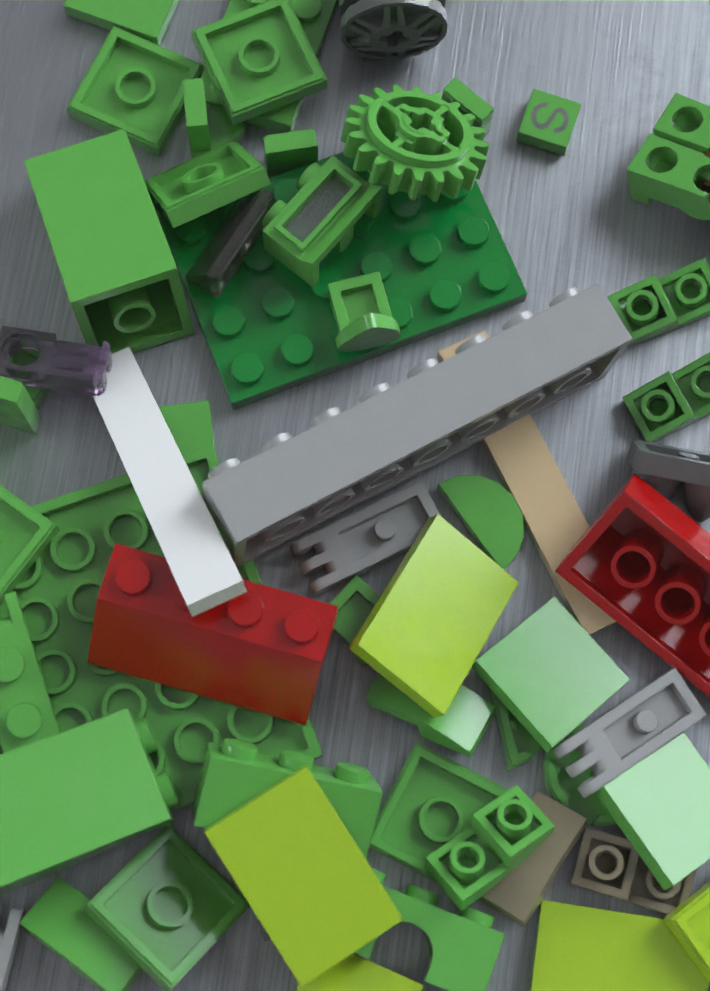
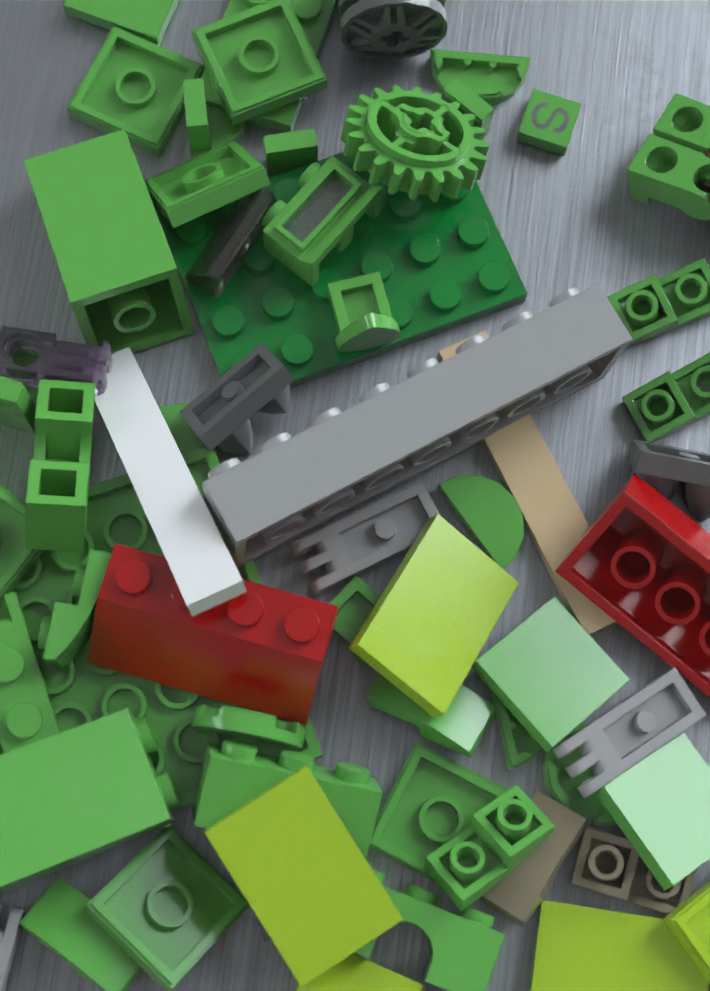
none -> bright green arch [25,379,95,552]
none -> bright green slope [38,549,112,668]
none -> dark grey tile [179,342,295,455]
none -> bright green tile [190,704,306,749]
none -> bright green tile [429,49,531,106]

